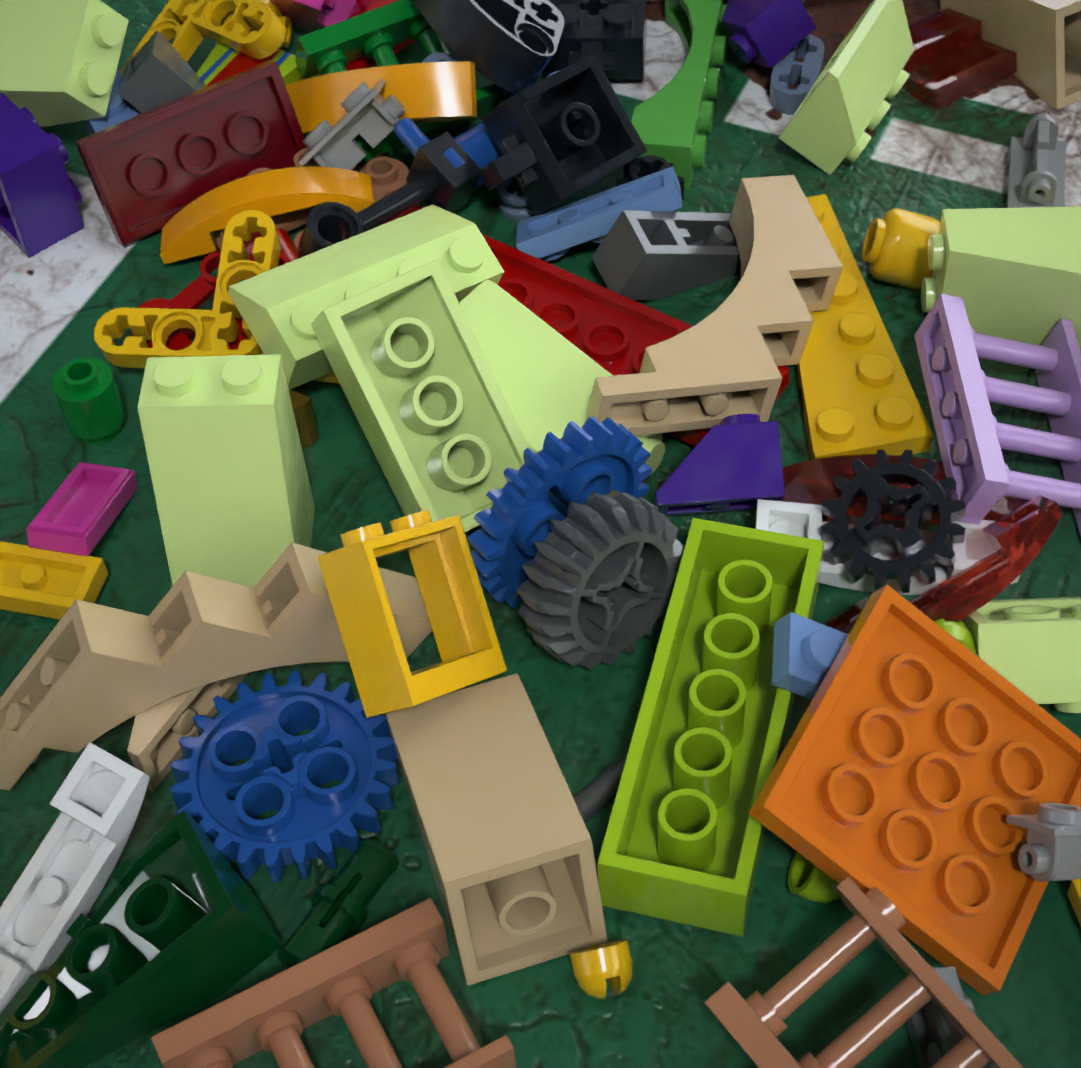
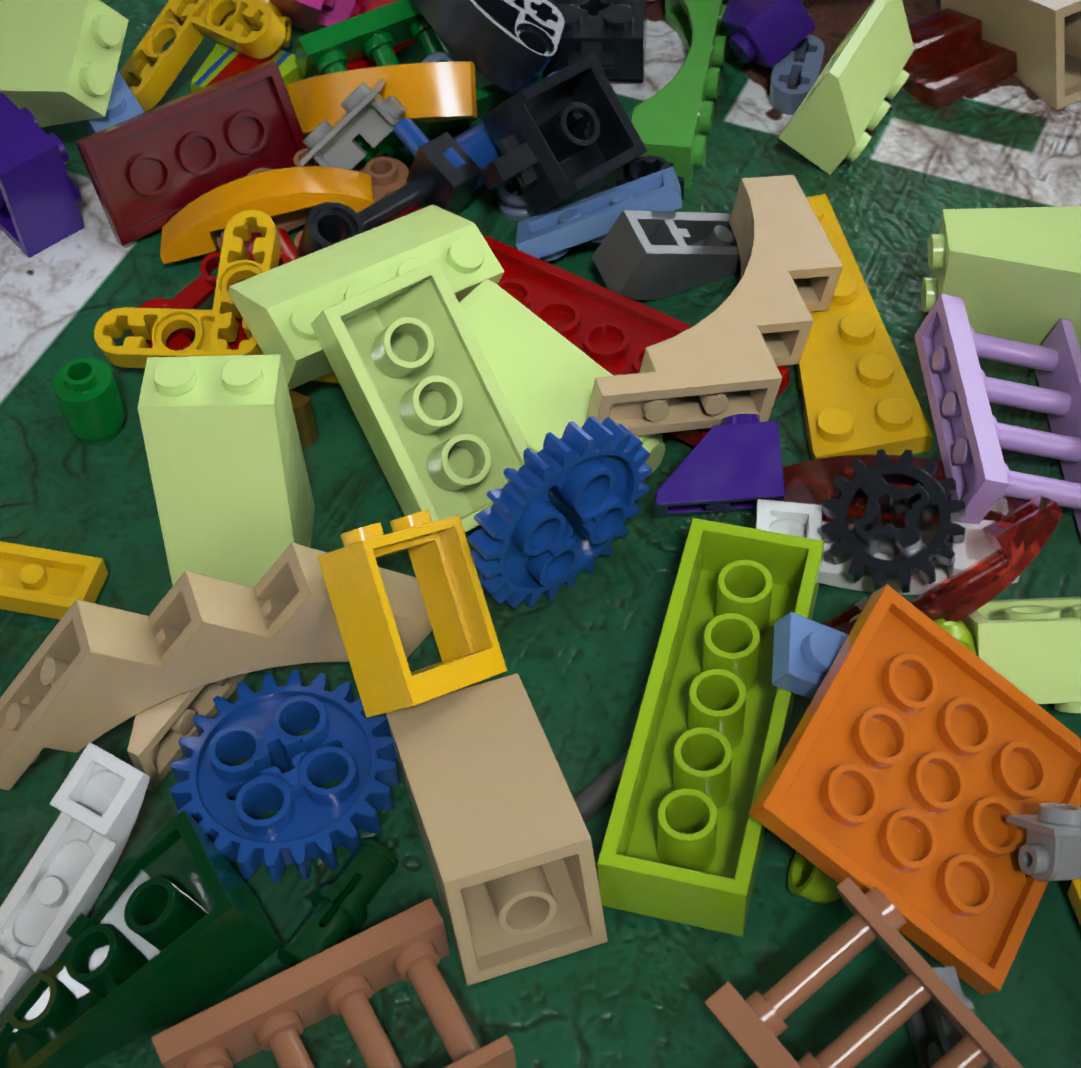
dark pink tile [26,462,137,556] -> none
dark grey slope [118,30,205,113] -> none
dark grey gear [516,489,685,670] -> none
yellow hinge [569,940,633,1000] -> none
yellow head [861,208,941,290] -> none
light grey hinge [1007,113,1066,208] -> none

